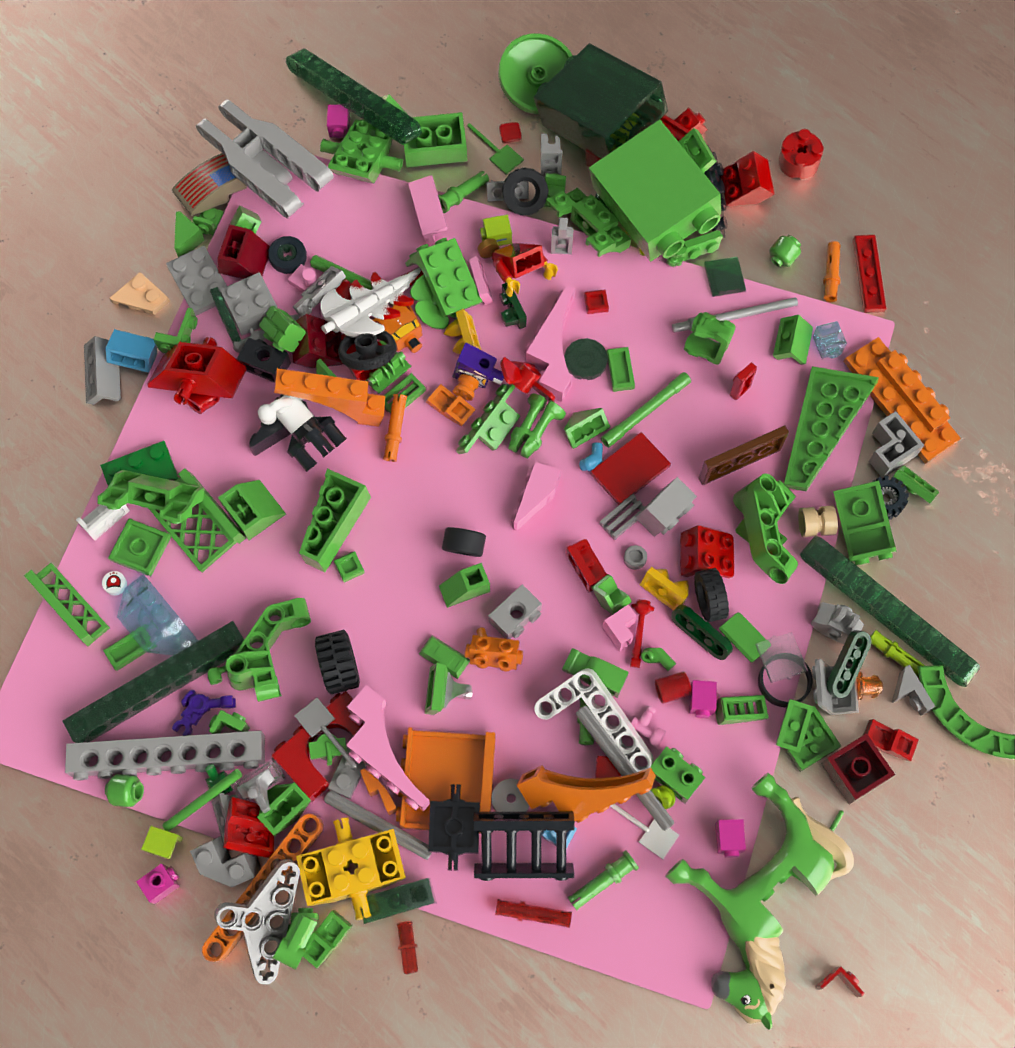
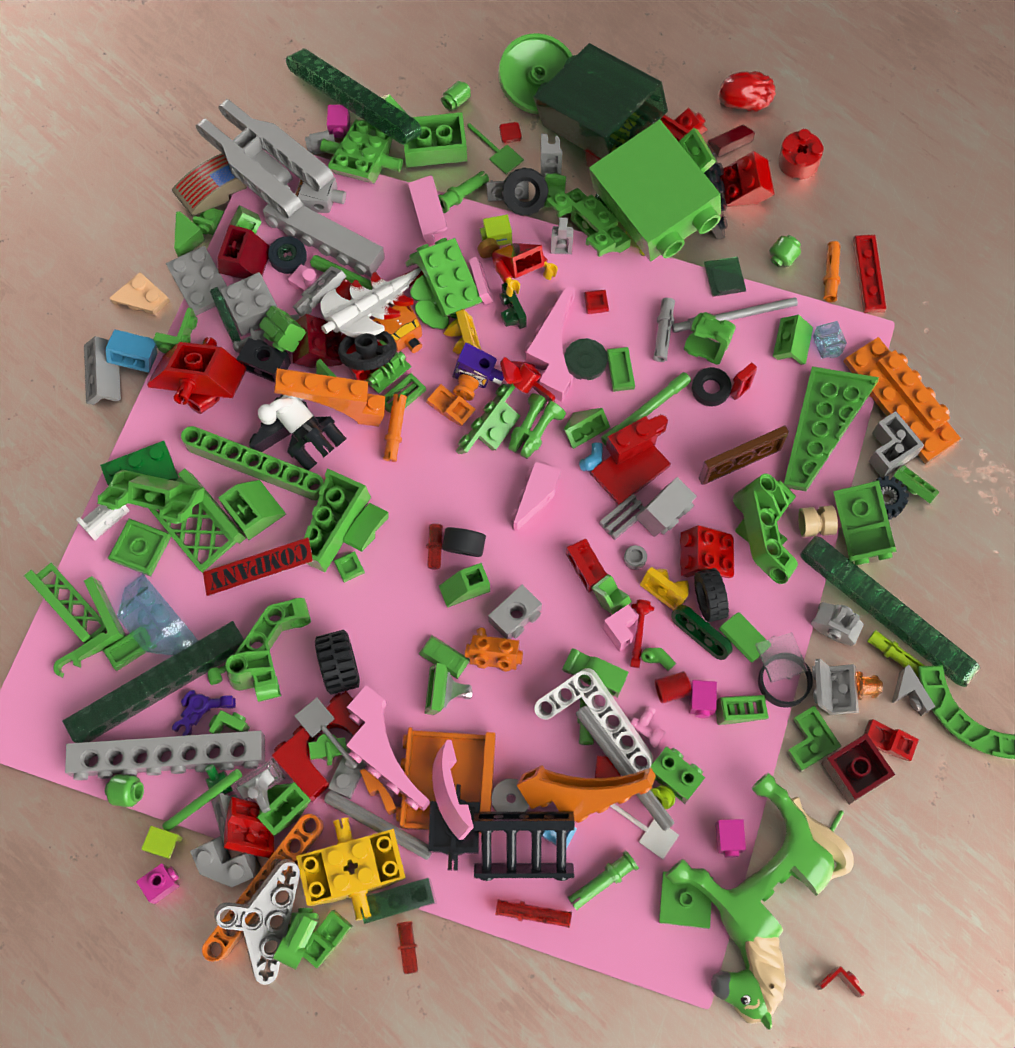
white tile [102,571,127,596] -> none
bright green hinge [667,230,723,267] -> none
bright green plate [776,699,814,753] -> none
dark green plate [827,630,871,698] -> none
none -> bright green hinge [53,576,126,678]
none -> bright green beam [181,426,324,501]
none -> red sticker [203,537,313,596]
none -> light grey brick [263,204,385,277]
none -> light grey torso [295,177,346,213]
none -> light grey brick [305,130,335,155]
none -> bright green slope [343,503,388,552]
none -> clear red axle [426,524,443,570]
none -> bright pink slope [432,740,474,840]
none -> bright green brick [441,81,471,111]
none -> red hinge [606,414,668,465]
none -> light grey pin [653,298,675,362]
none -> bright green plate [659,871,713,929]
none -> black tyre [692,367,732,407]
none -> dark red slope [708,124,755,157]
none -> red piece [718,71,776,112]

